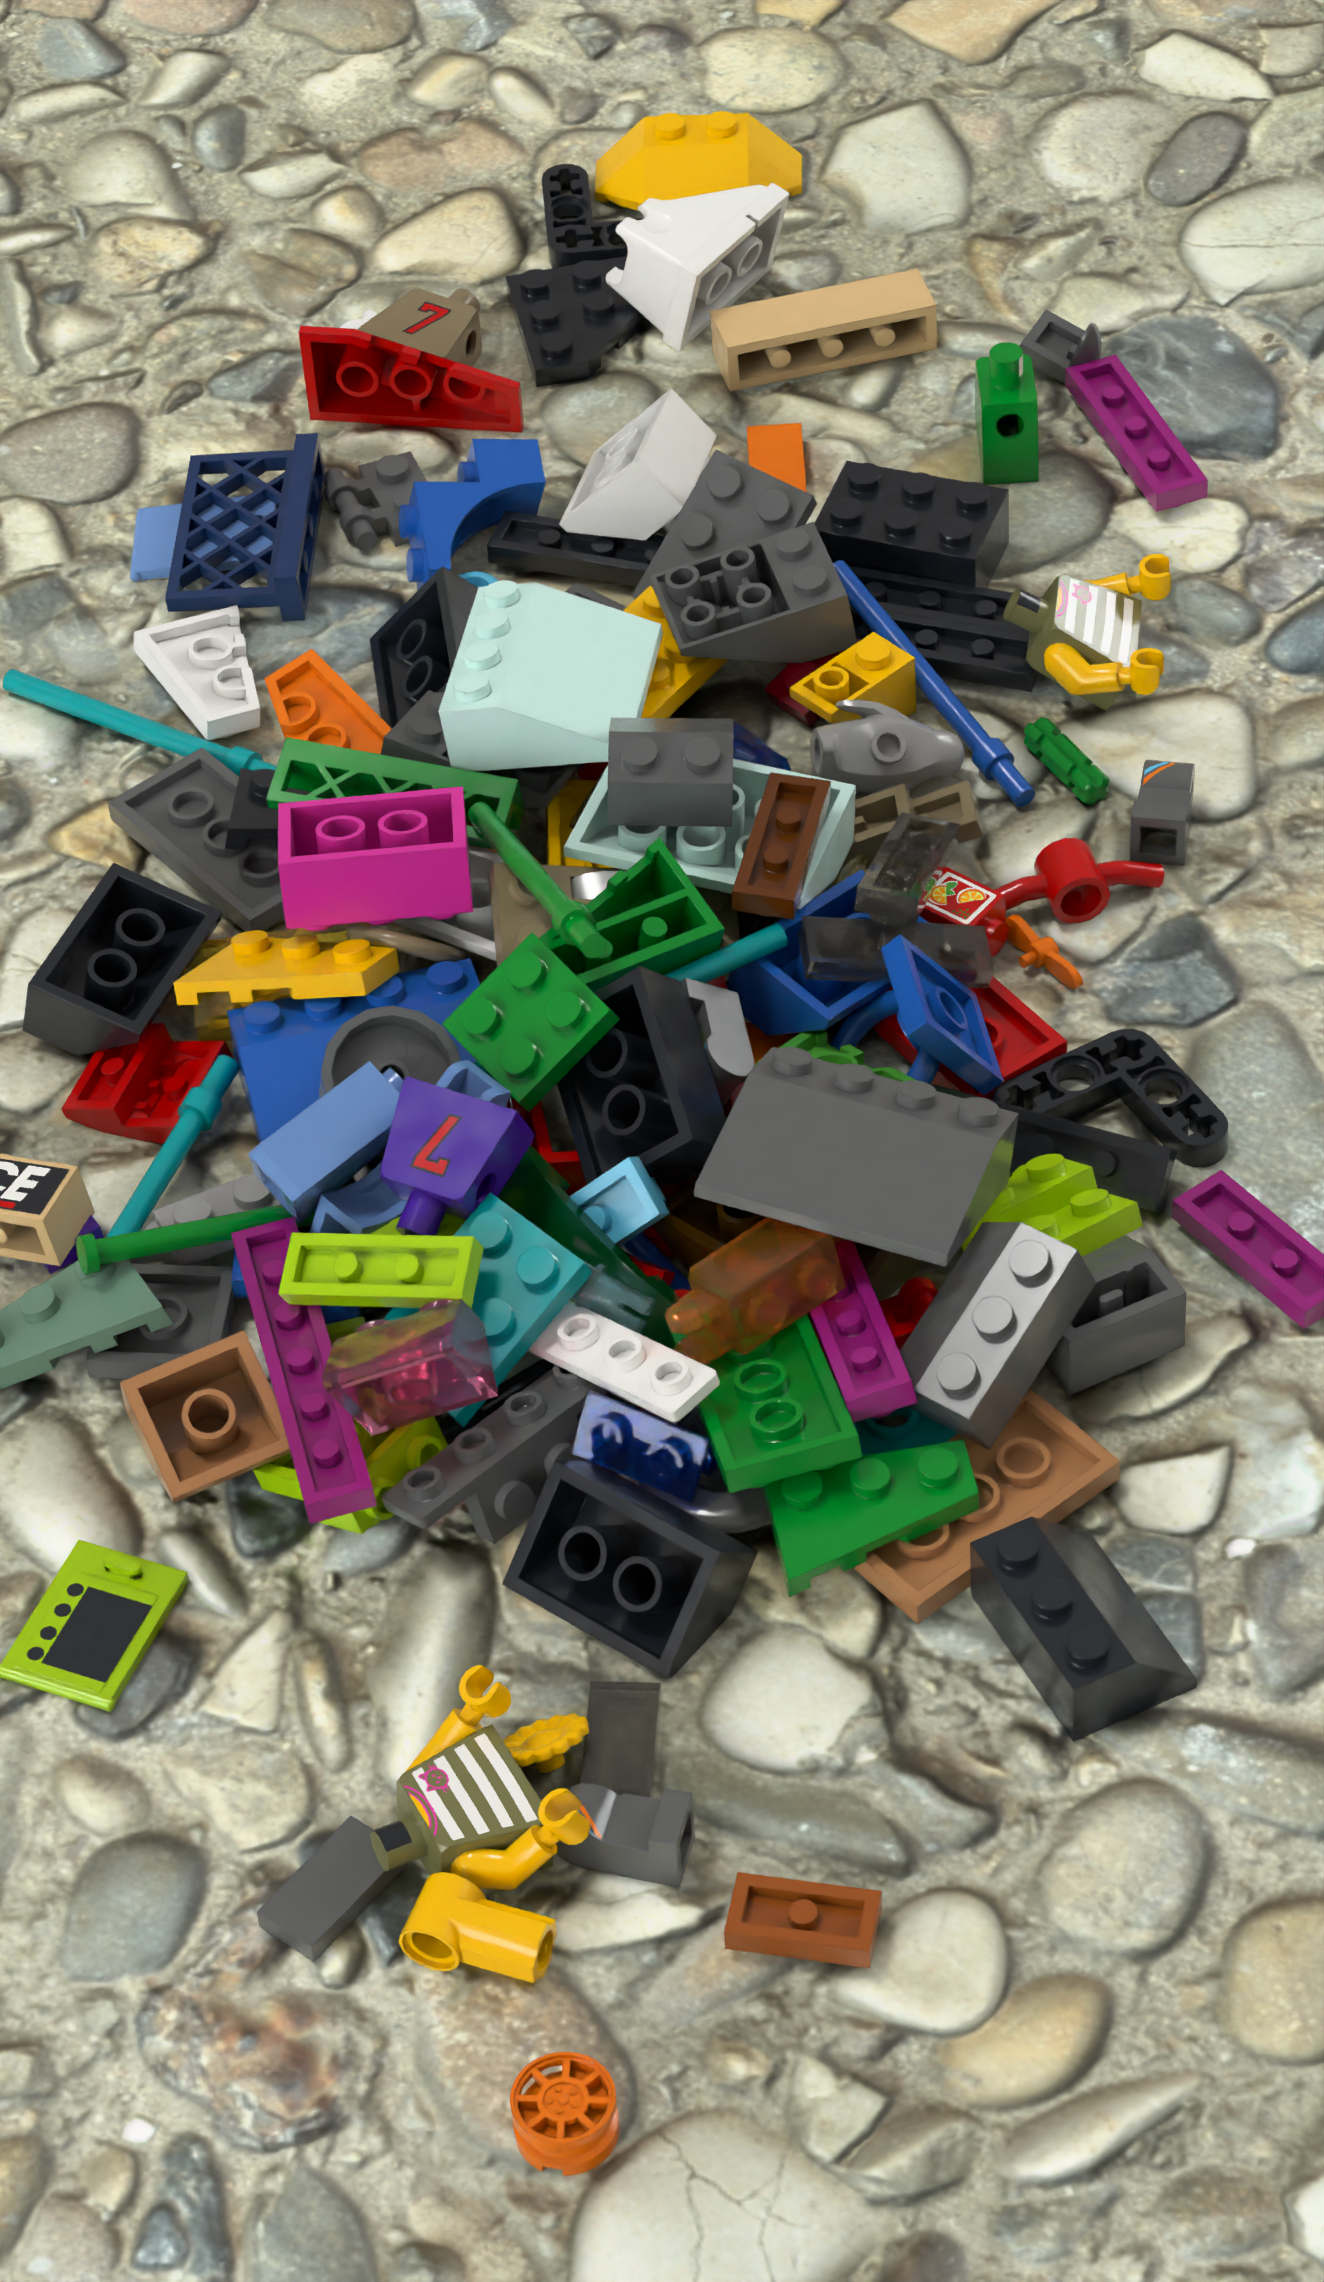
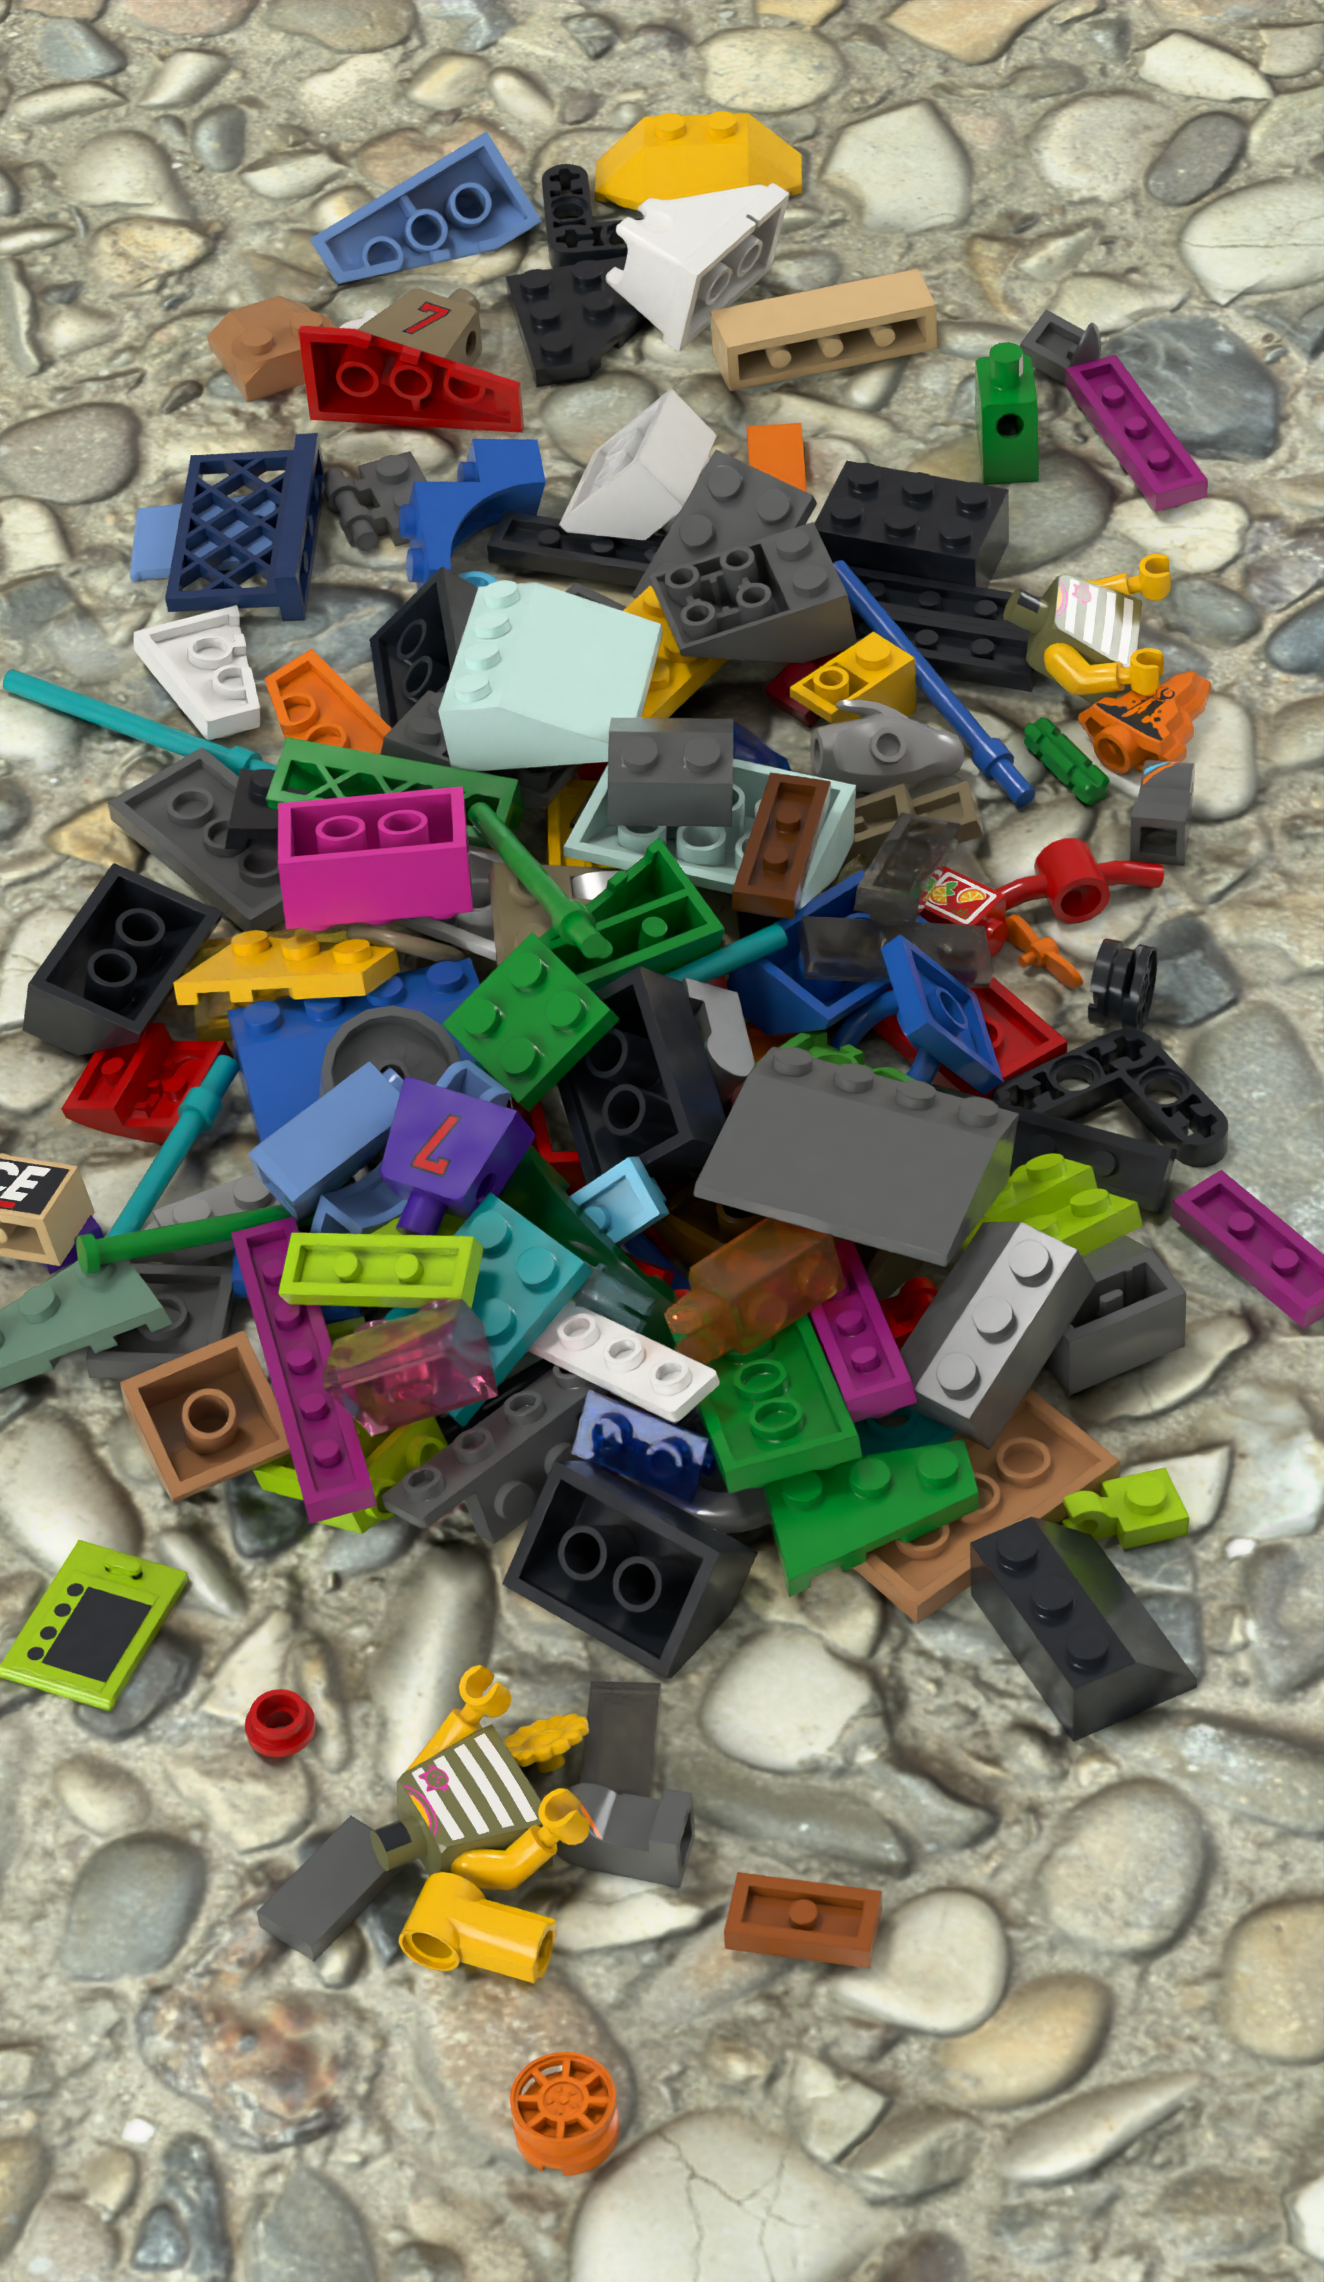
none -> medium nougat slope [207,296,334,402]
none -> red plate [245,1689,316,1757]
none -> medium blue wedge [310,131,542,285]
none -> lime plate [1061,1467,1189,1550]
none -> orange rock [1078,670,1211,775]
none -> black wheel [1088,938,1158,1031]

